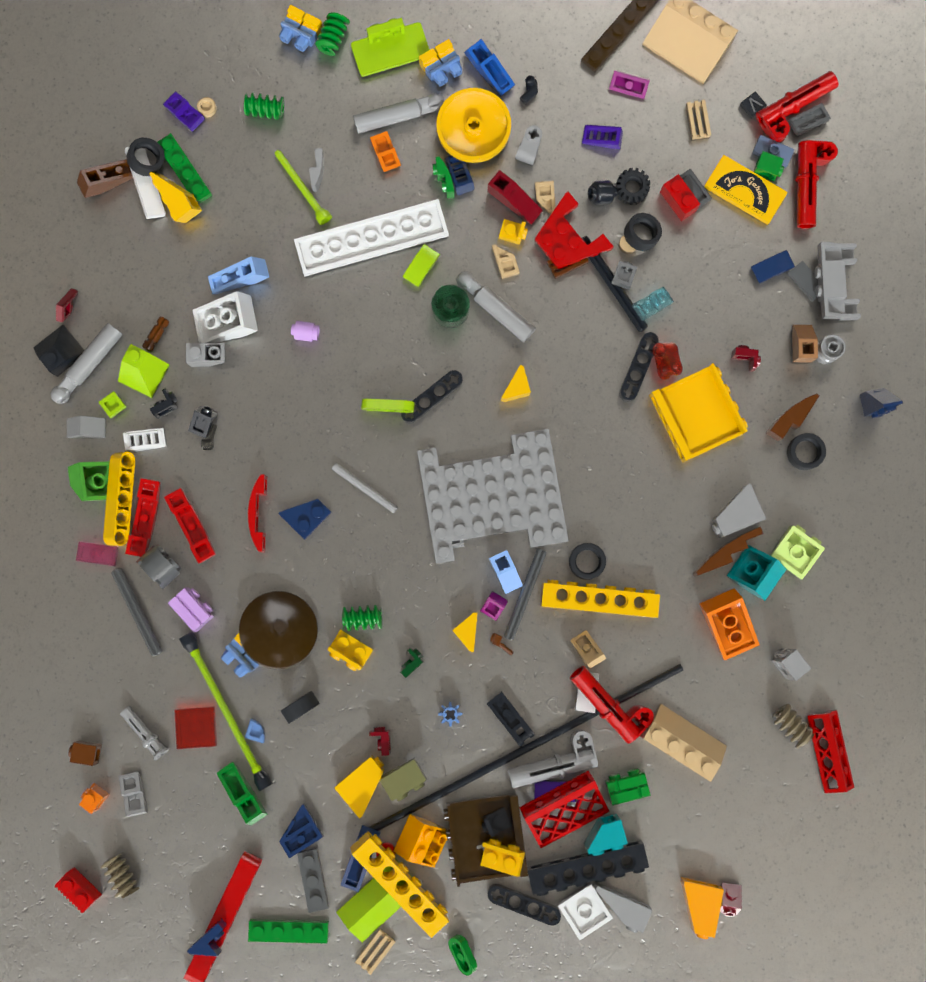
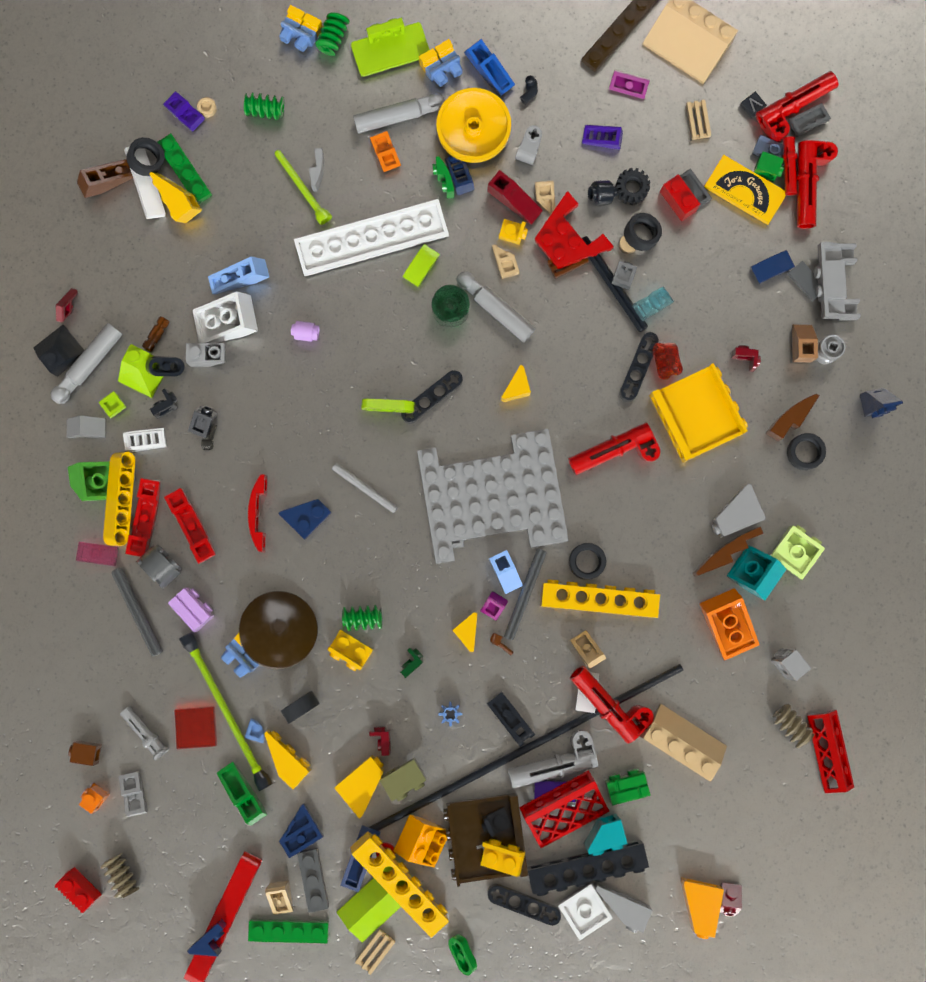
none -> black plate [145,356,184,377]
none -> yellow slope [264,730,312,789]
none -> tan slope [265,880,293,915]
none -> red piece [568,422,661,475]
none -> red pin [782,136,797,196]

